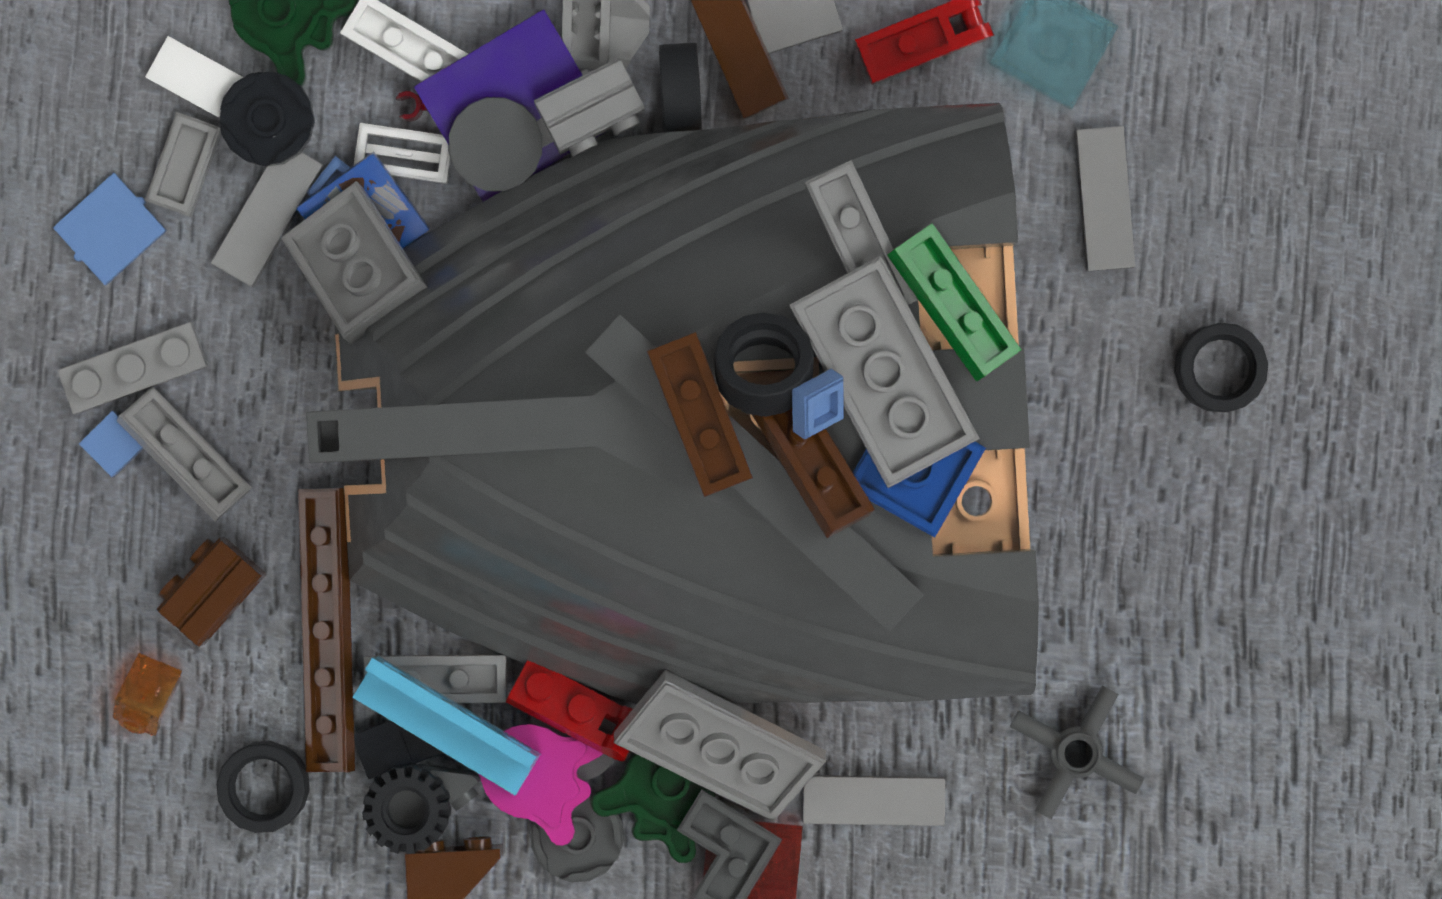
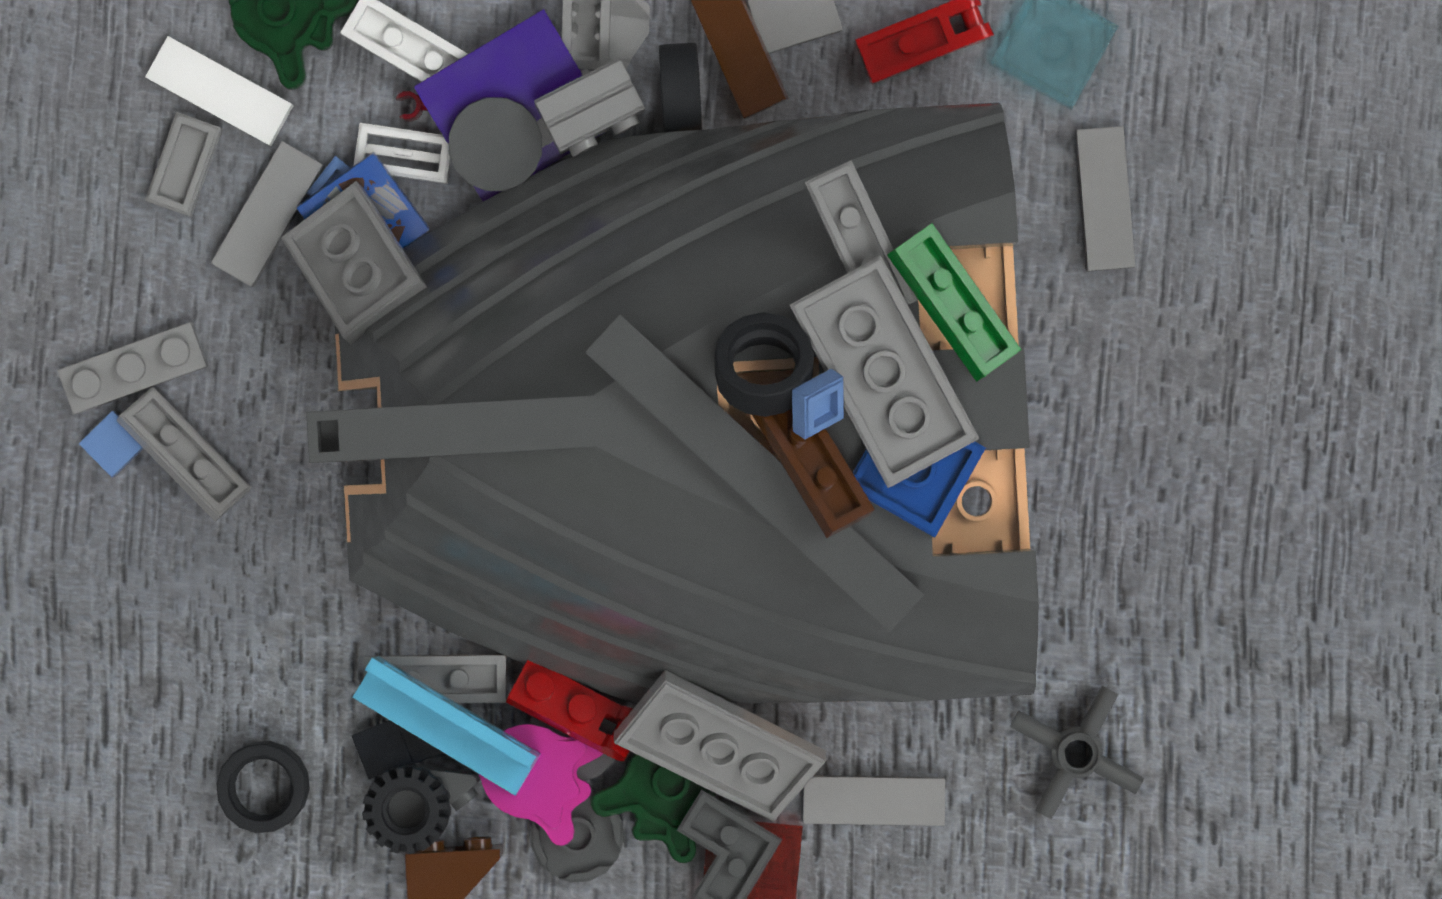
medium blue piece [53,173,167,285] -> none
clear orange bracket [113,653,182,736] -> none
reddish brown brick [157,537,267,647] -> none
black tile [219,72,315,167] -> none
reddish brown tile [298,488,355,772] -> none
reddish brown plate [647,332,753,497] -> none
black tyre [1174,323,1268,413] -> none

